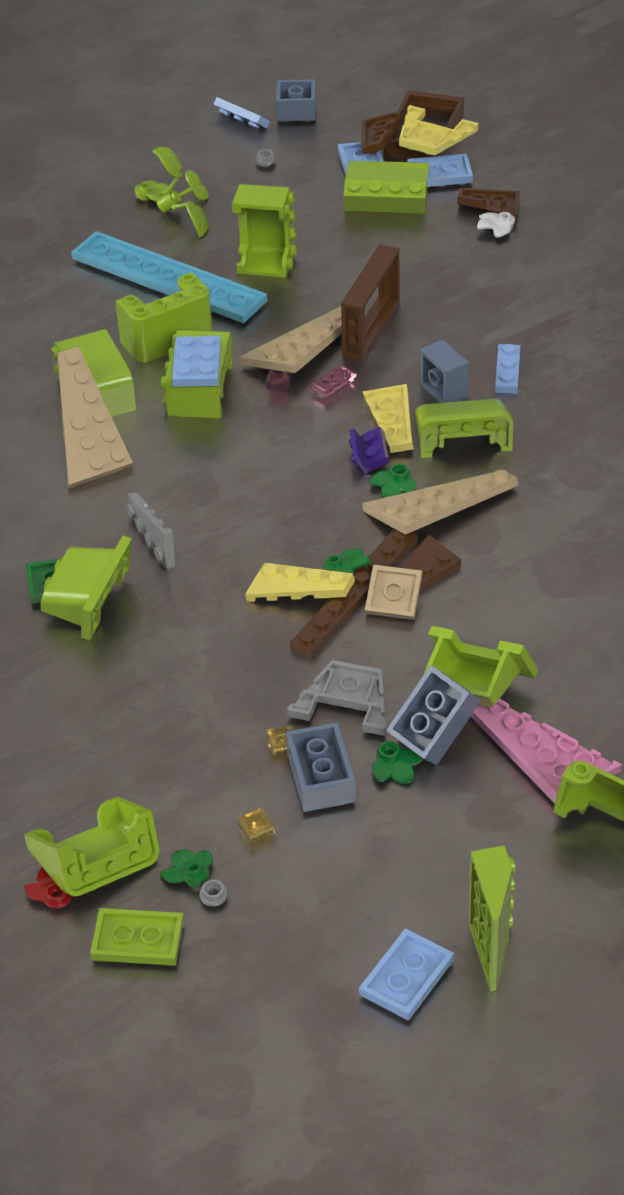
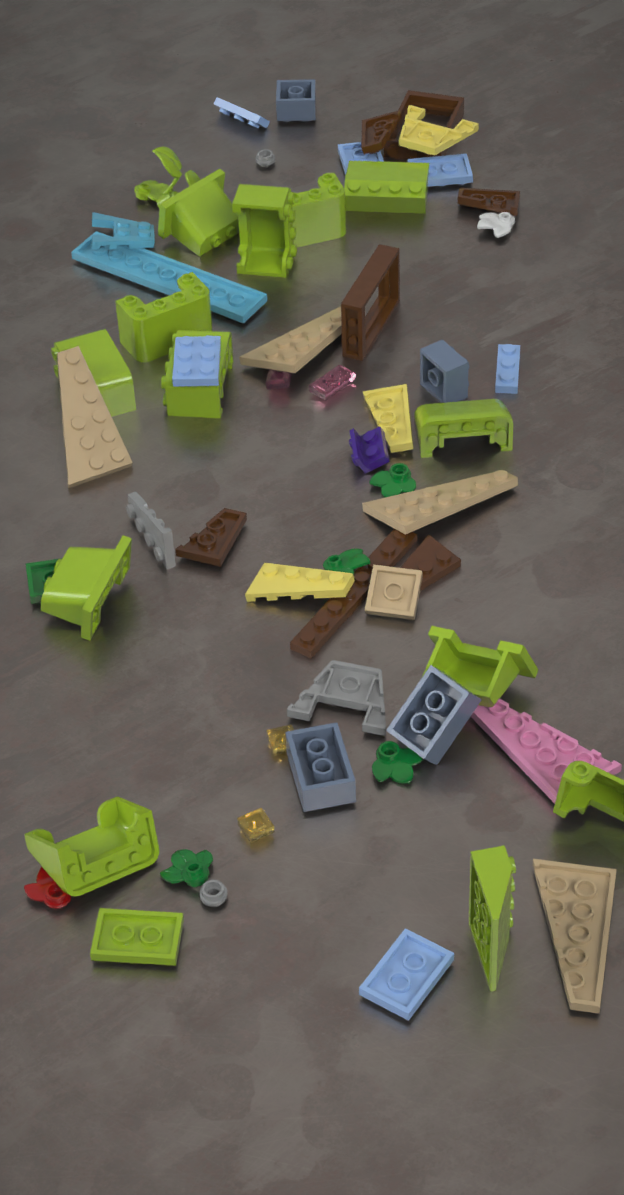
none -> medium azure wing [92,212,155,250]
none -> lime windscreen [158,169,239,257]
none -> reddish brown wing [175,508,247,567]
none -> lime windscreen [292,173,346,248]
none -> tan wing [532,859,617,1014]

